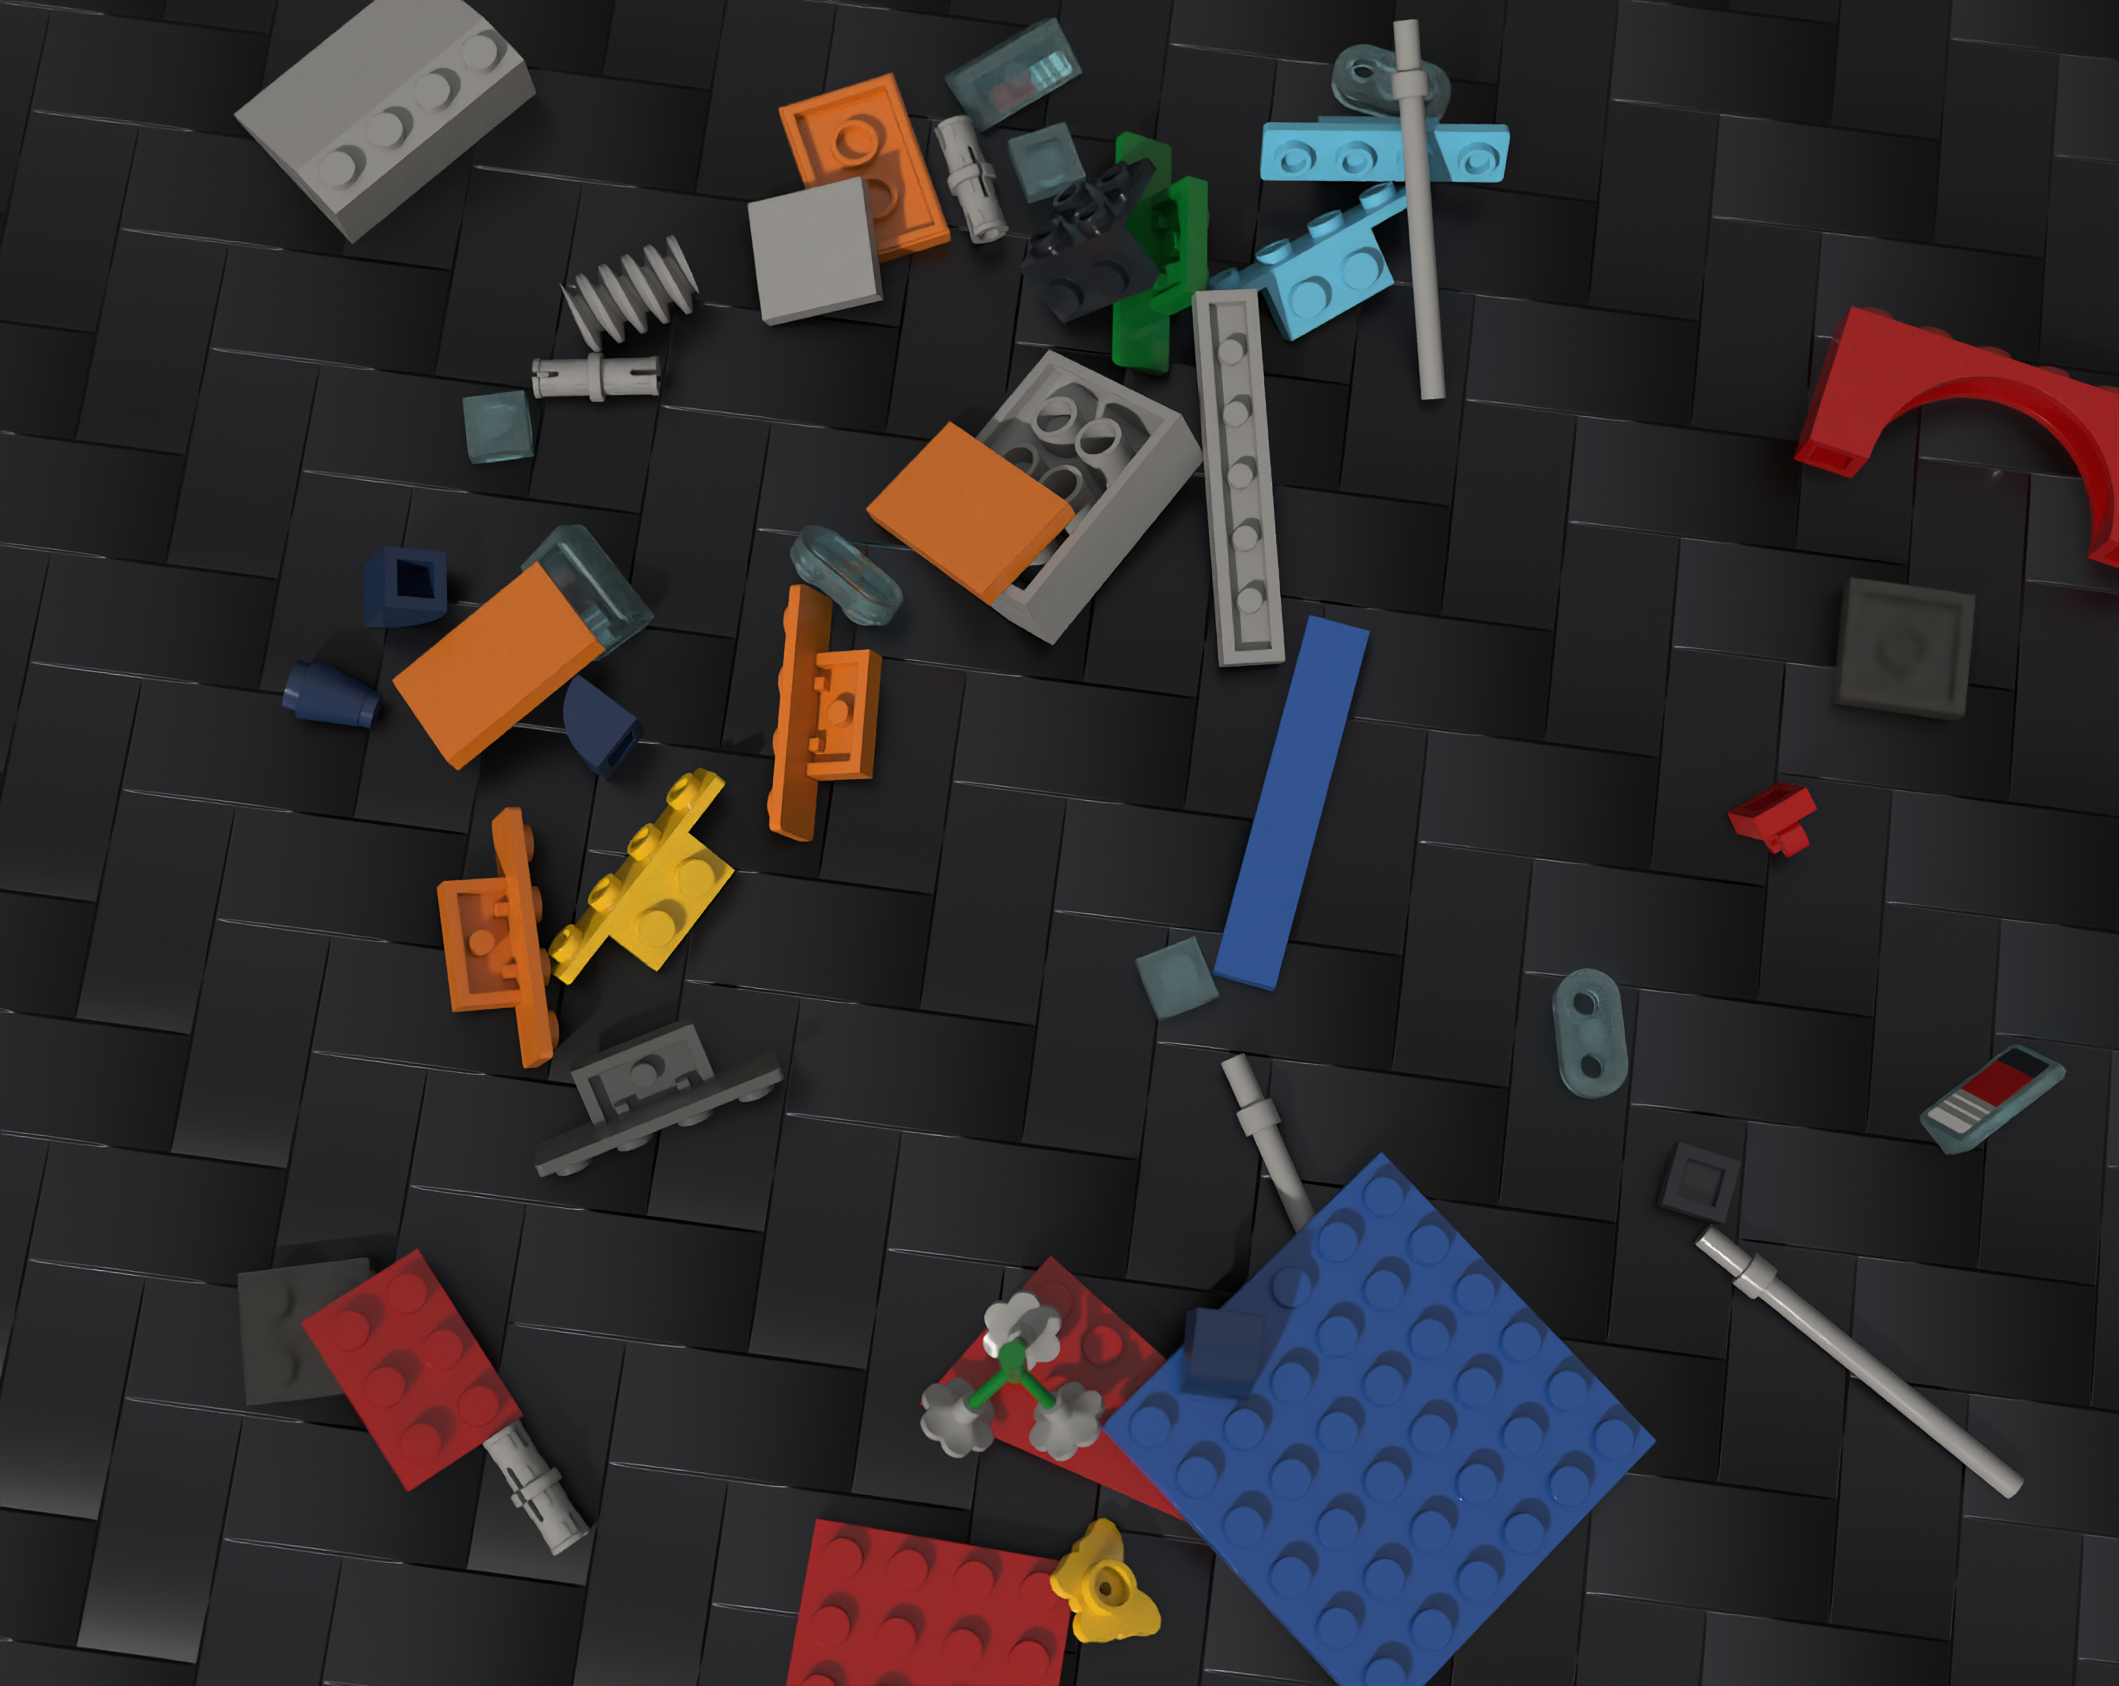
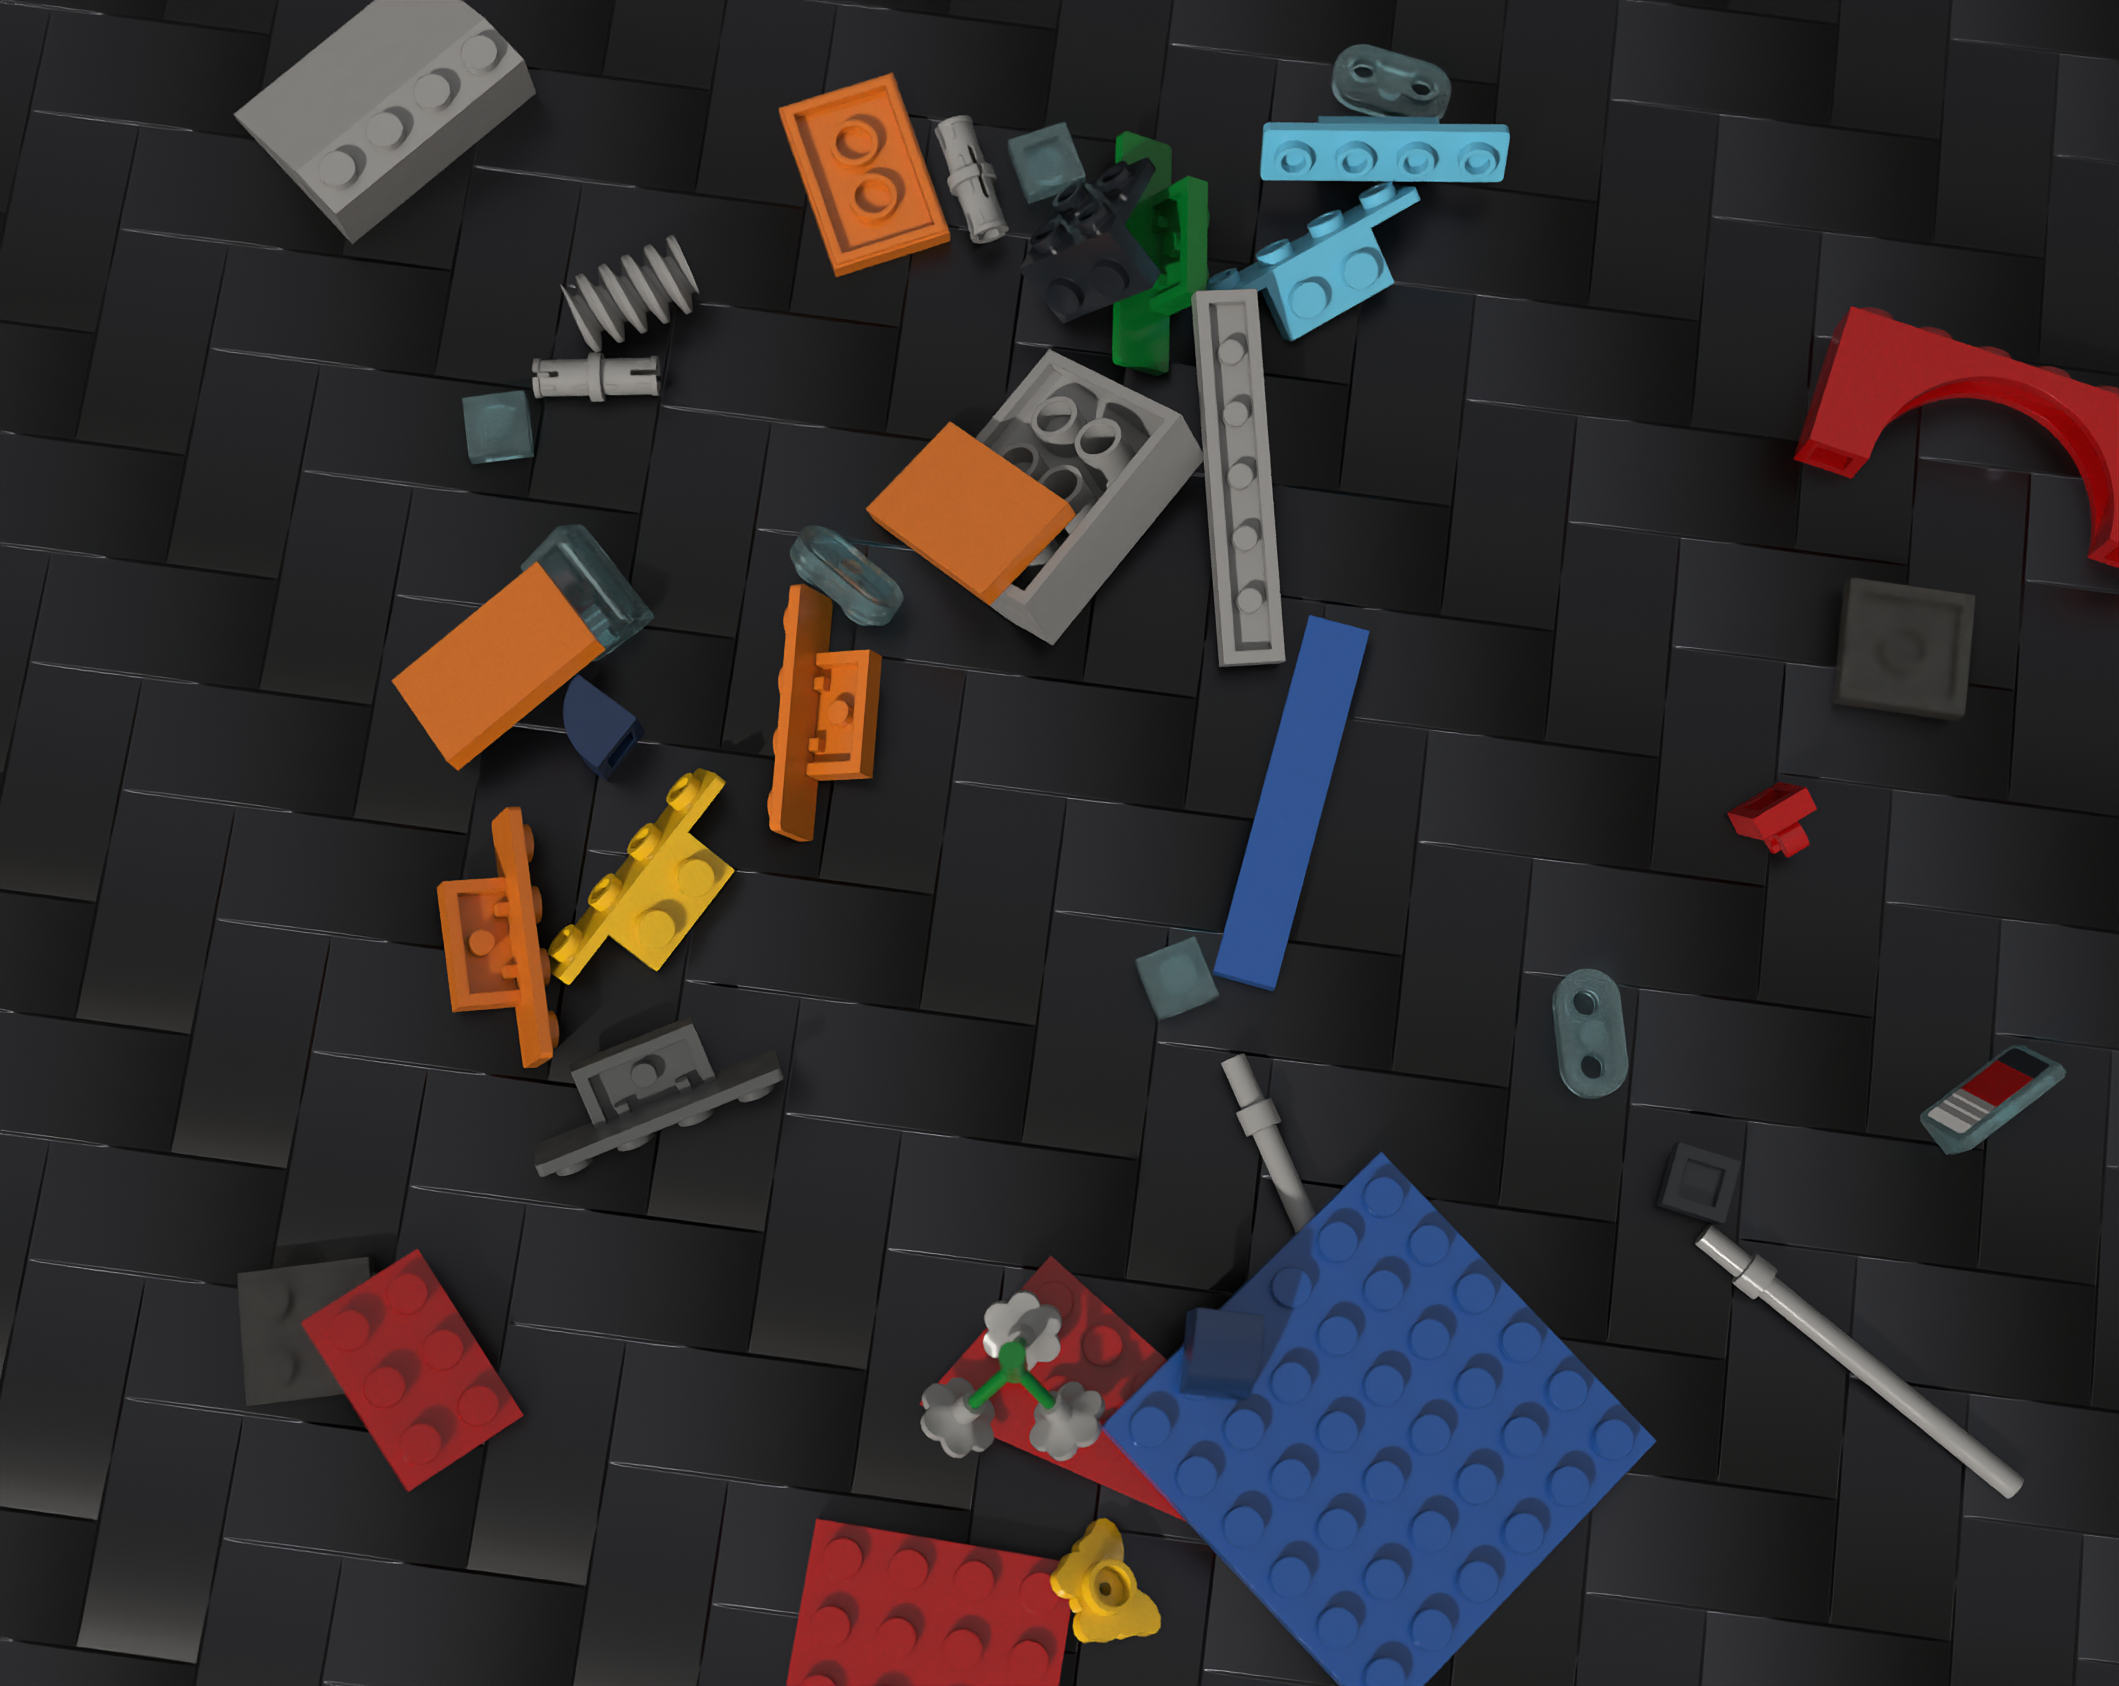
dark blue cone [282,658,383,729] -> none
dark blue brick [364,546,447,628] -> none
light grey pin [482,1419,591,1556] -> none
light grey tile [748,176,884,326] -> none
clear light blue slope [945,18,1083,132] -> none
light grey bar [1391,19,1446,400] -> none

